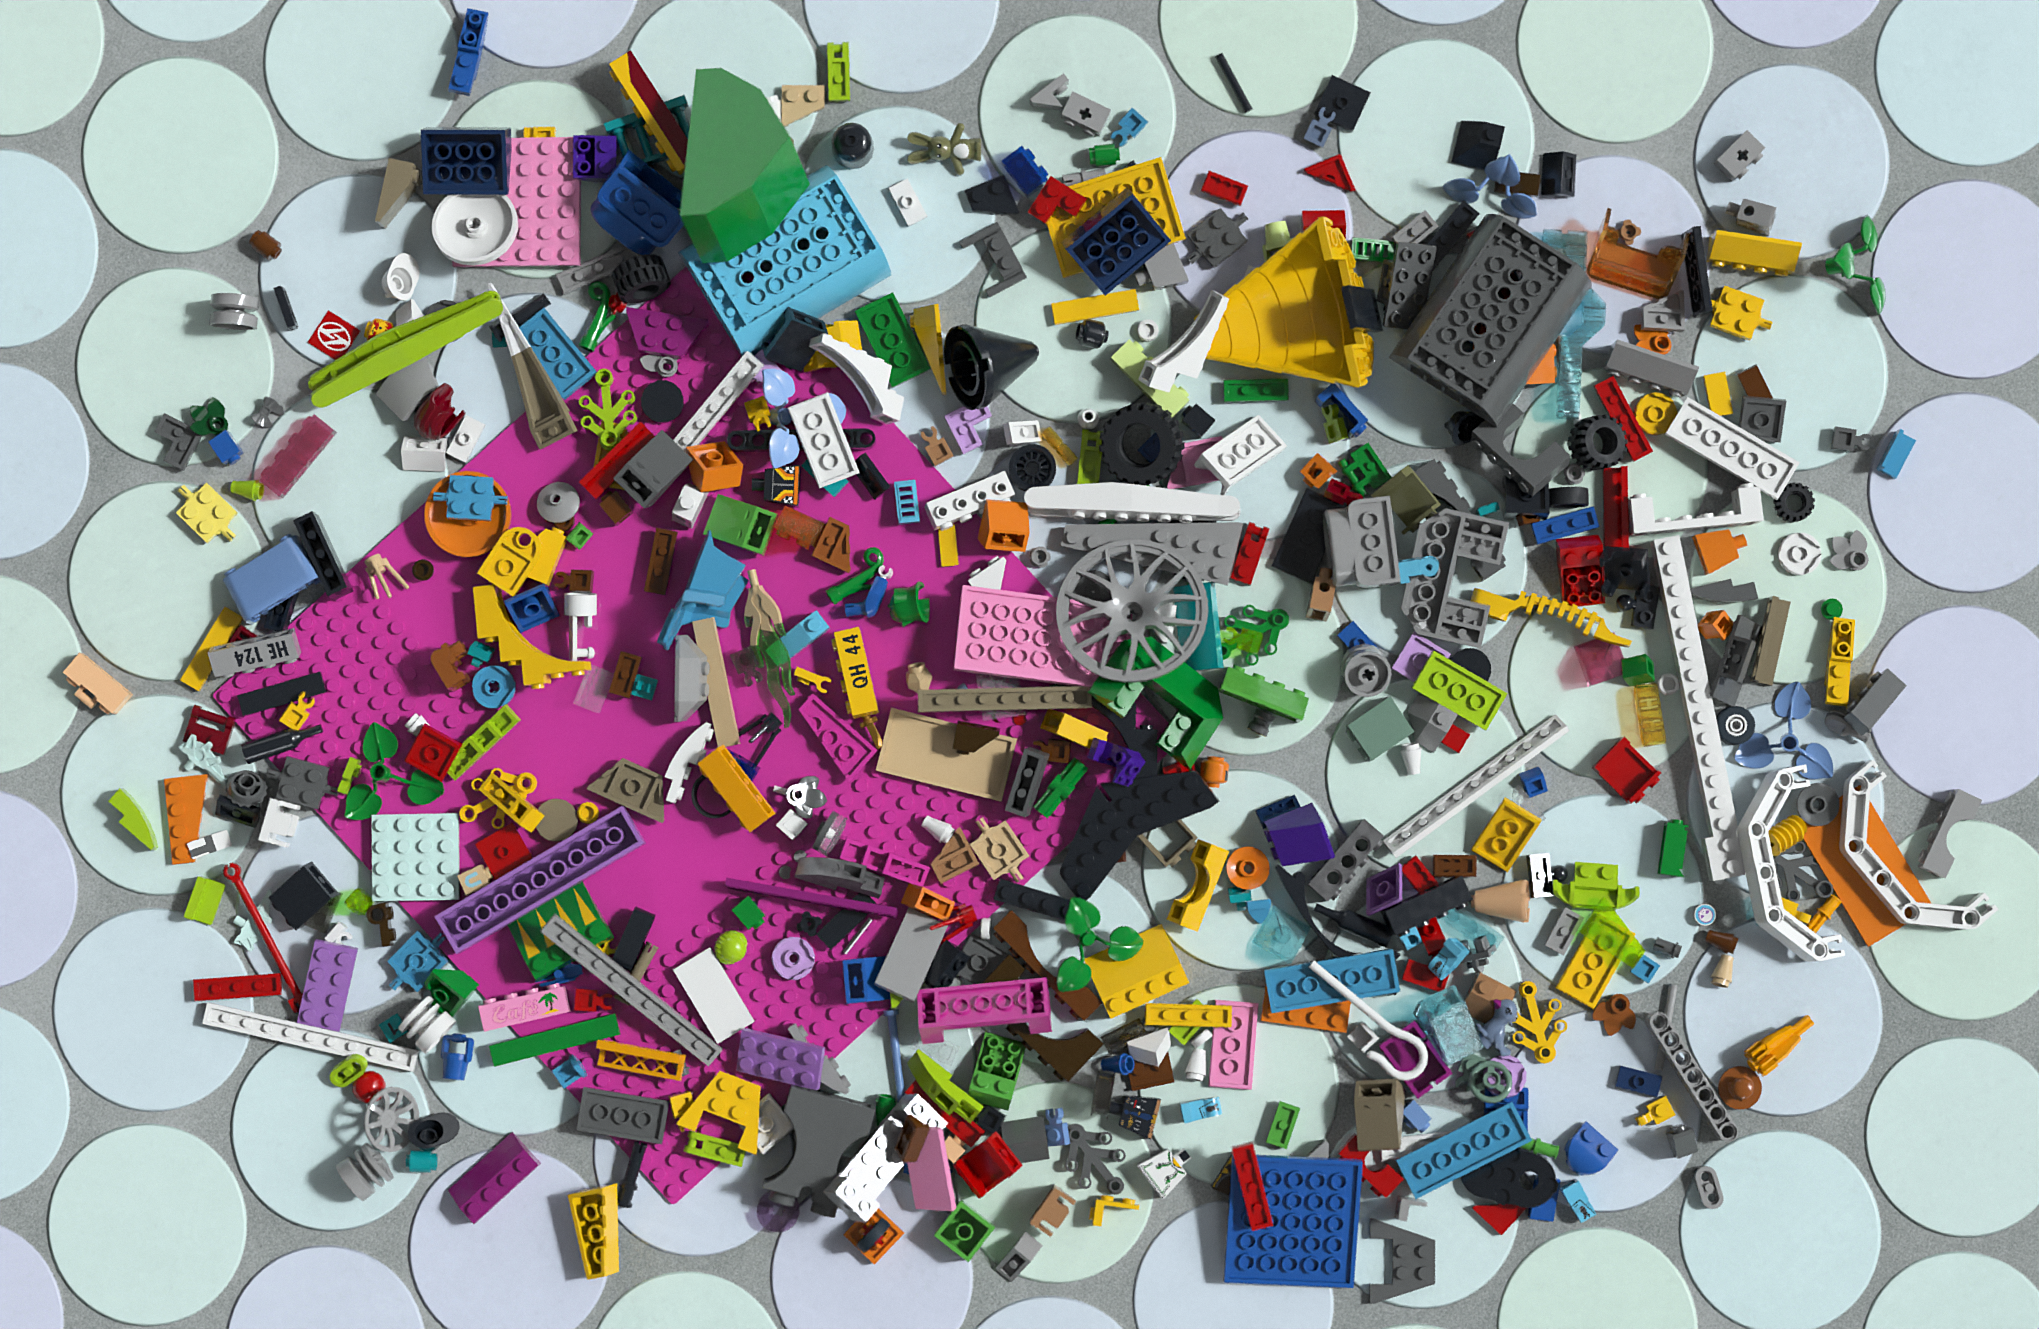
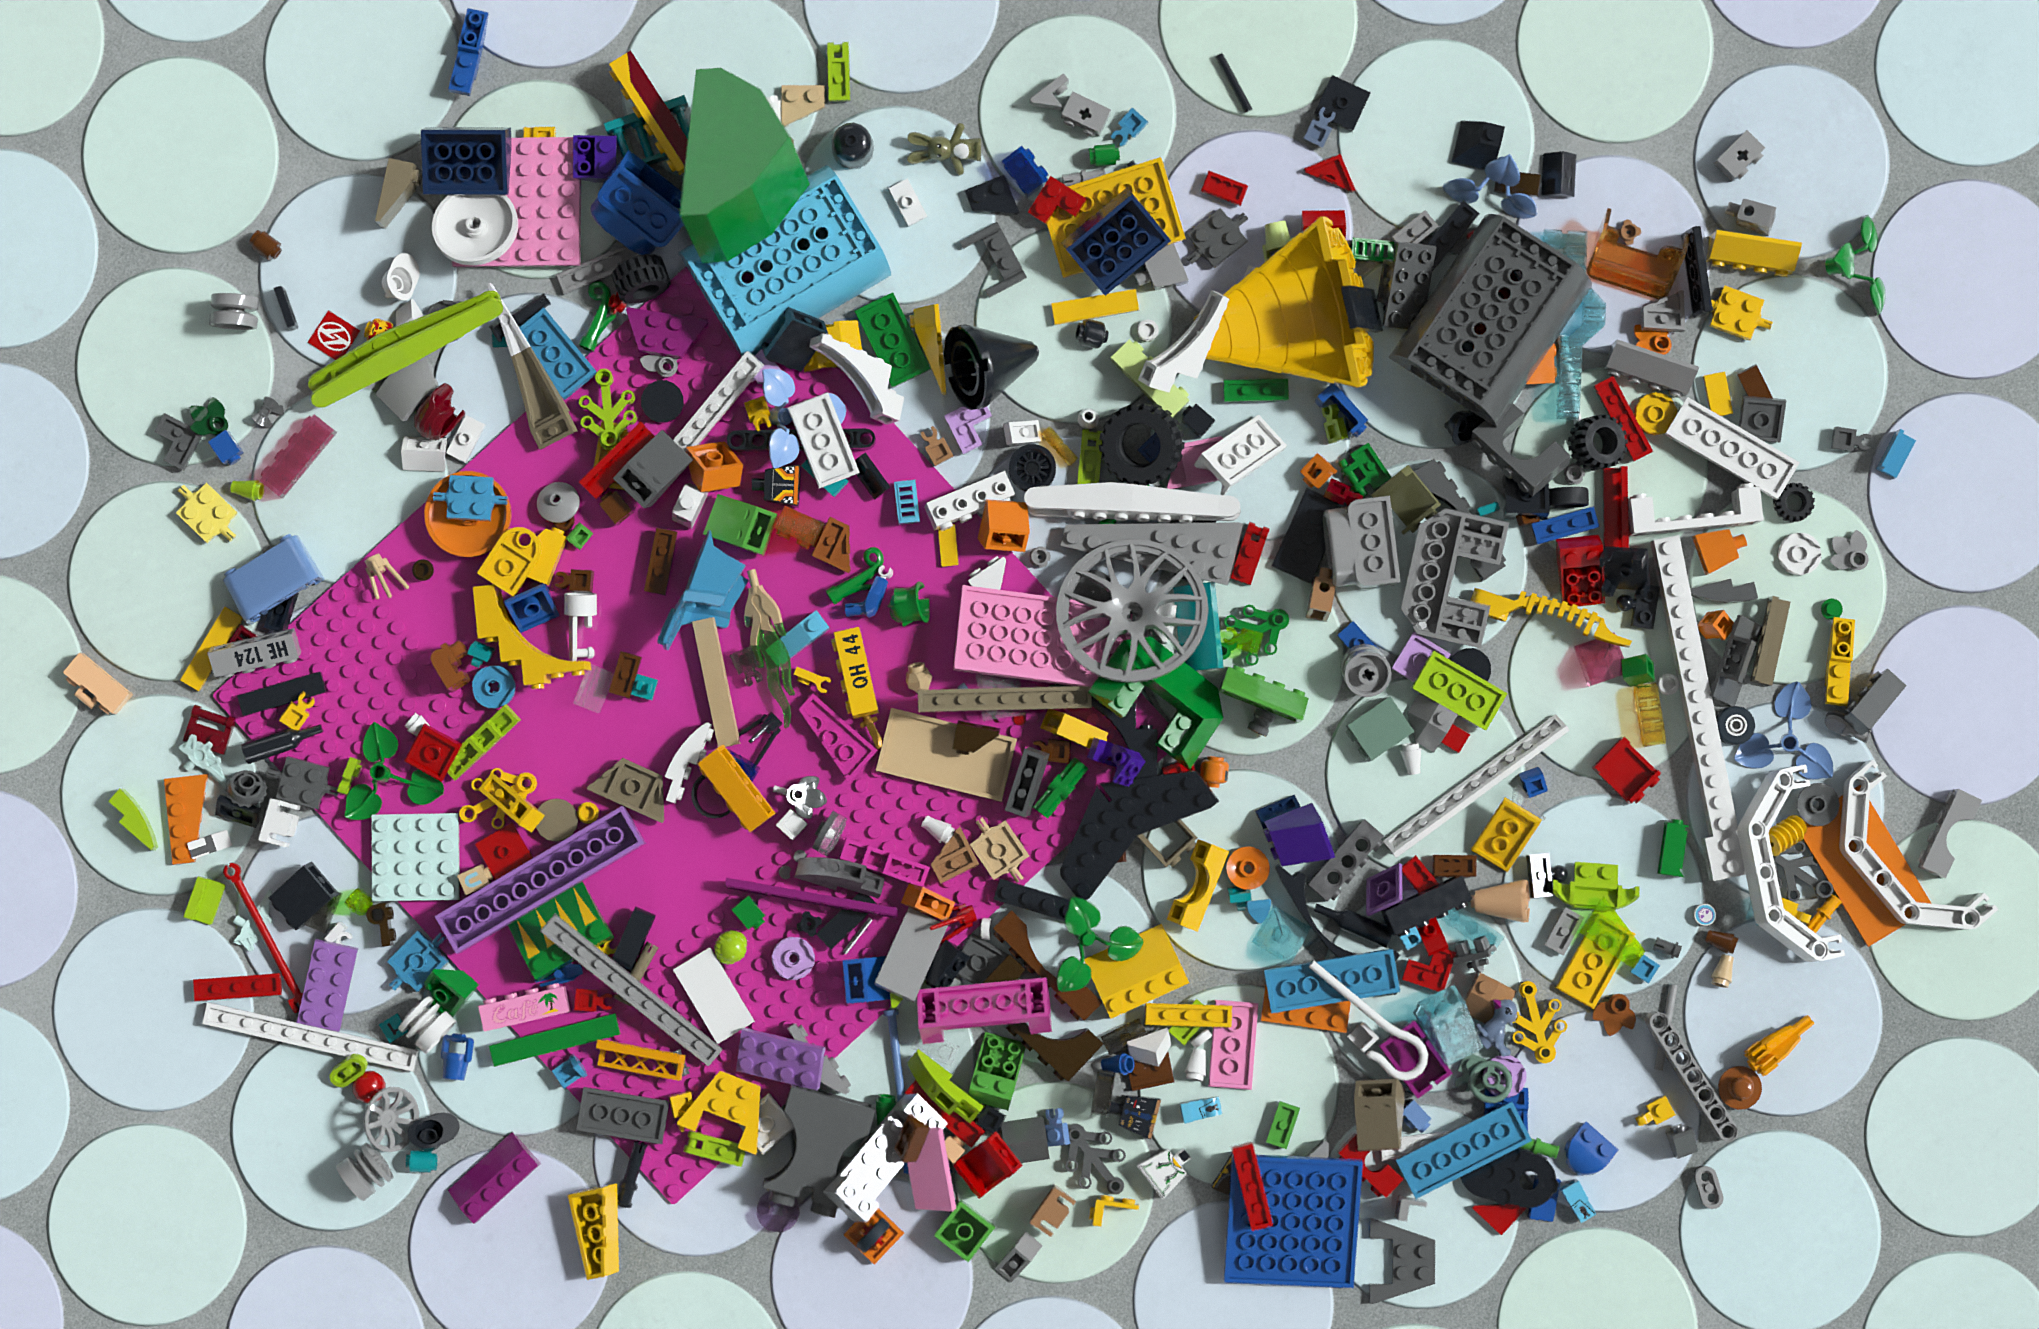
black brick [293,511,353,601] -> none
light grey wedge [674,635,710,722] -> none
medium azure leg [1398,556,1439,584] -> none
medium azure leg [1428,938,1470,980] -> none
dark blue plate [1615,1065,1663,1097] -> none

